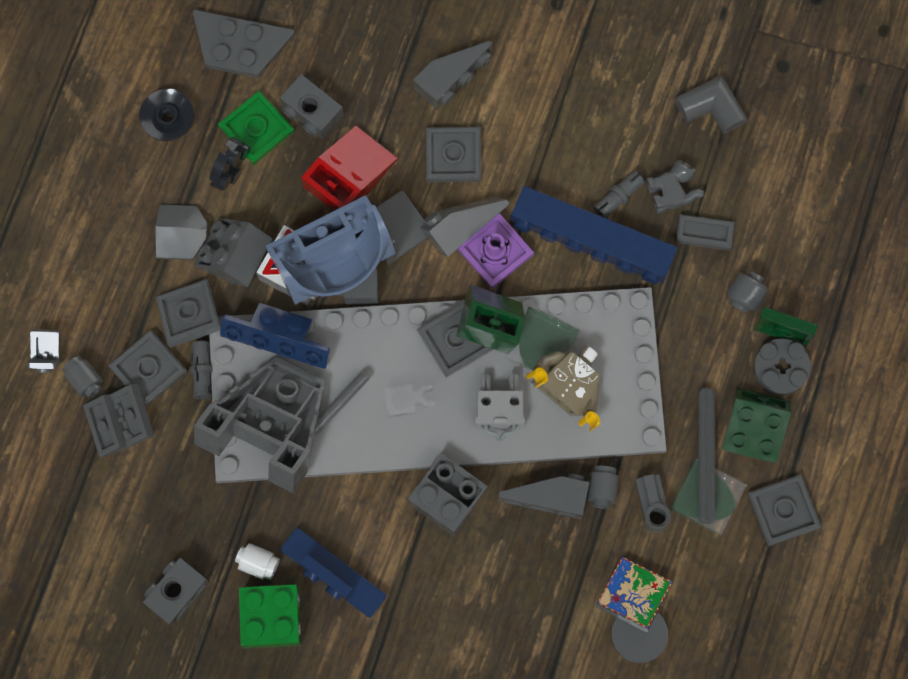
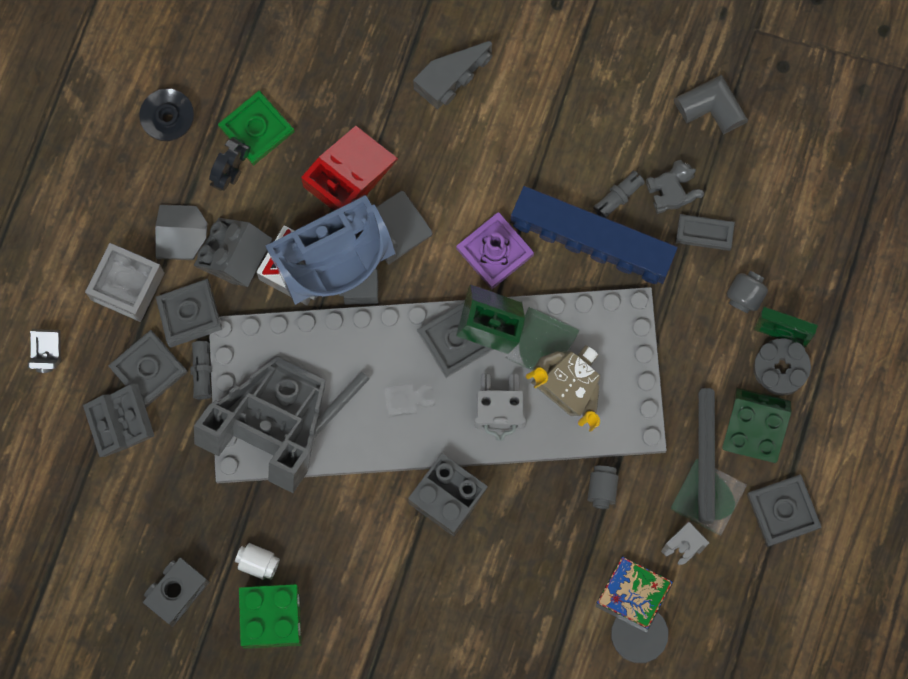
dark grey brick [62,356,103,398] -> none
dark grey wing [193,10,295,78] -> none
dark blue bracket [220,303,330,369] -> none
dark grey brick [280,74,344,139] -> none
dark blue bracket [281,528,386,618] -> none
dark grey slope [420,196,510,257] -> none
dark grey tile [426,127,481,182] -> none
dark grey slope [498,474,590,519] -> none
dark grey piece [635,474,671,534] -> none
none -> piece [85,243,165,322]
none -> light grey hinge [661,522,709,565]

